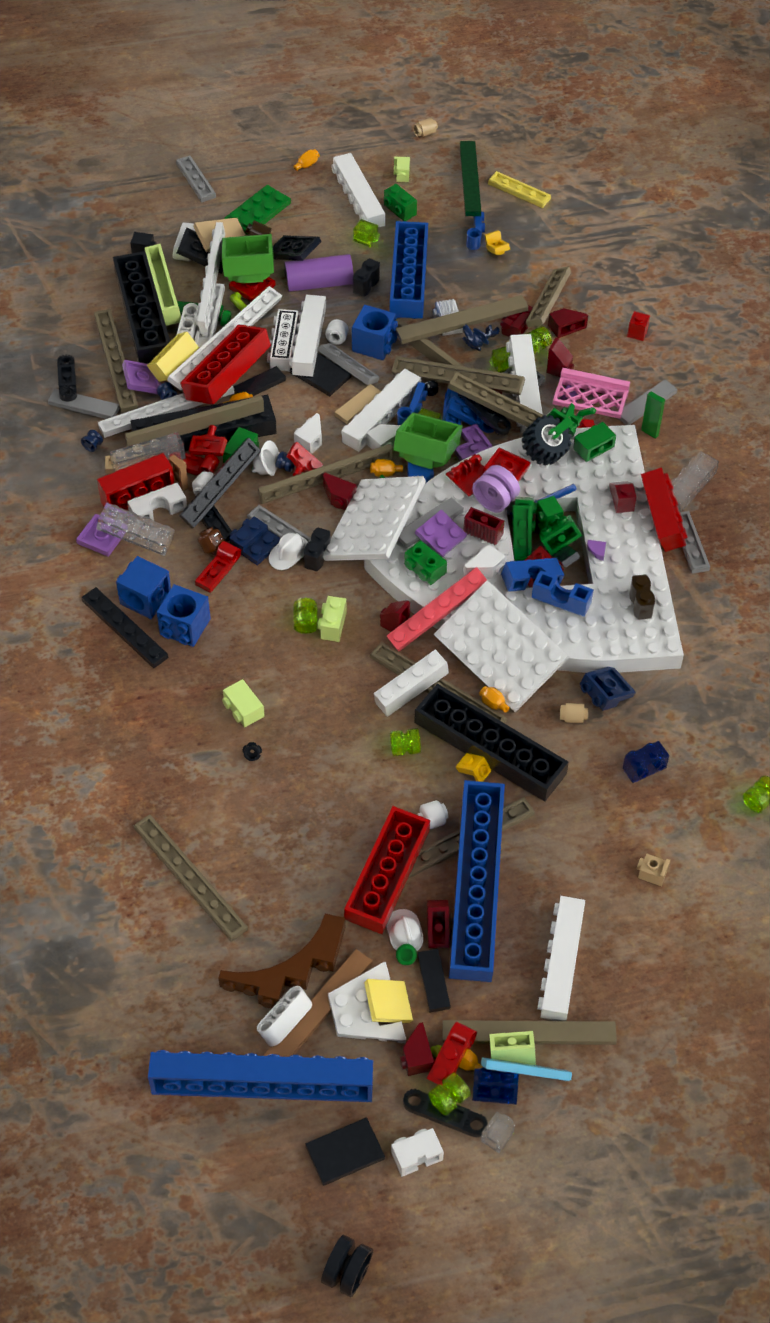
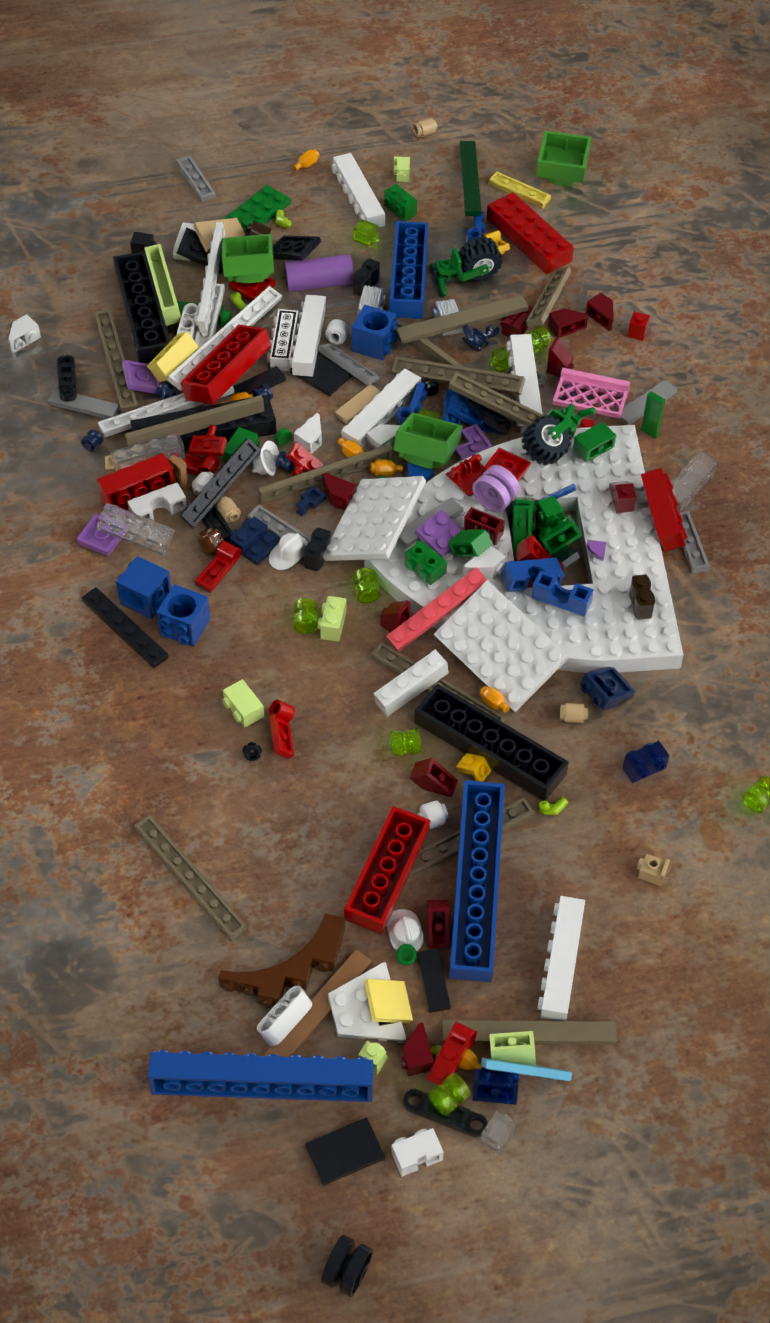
none -> white slope [8,314,41,353]
none -> tan brick [216,496,241,523]
none -> dark blue wheel [252,384,273,400]
none -> red plate [269,699,295,759]
none -> lime arm [275,210,292,229]
none -> green tile [275,428,292,446]
none -> dark blue plate [296,486,326,516]
none -> light orange plant [337,438,364,458]
none -> clear neon green wheel [352,568,380,603]
none -> white brick [358,285,386,315]
none -> yellowish green brick [358,1041,388,1075]
none -> dark red slope [410,758,458,797]
none -> piece [429,236,503,297]
none -> green brick [448,529,492,557]
none -> red brick [487,192,574,274]
none -> red slope [515,536,544,561]
none -> bright green container [536,131,591,187]
none -> lime arm [539,797,568,815]
none -> dark red slope [586,292,614,332]

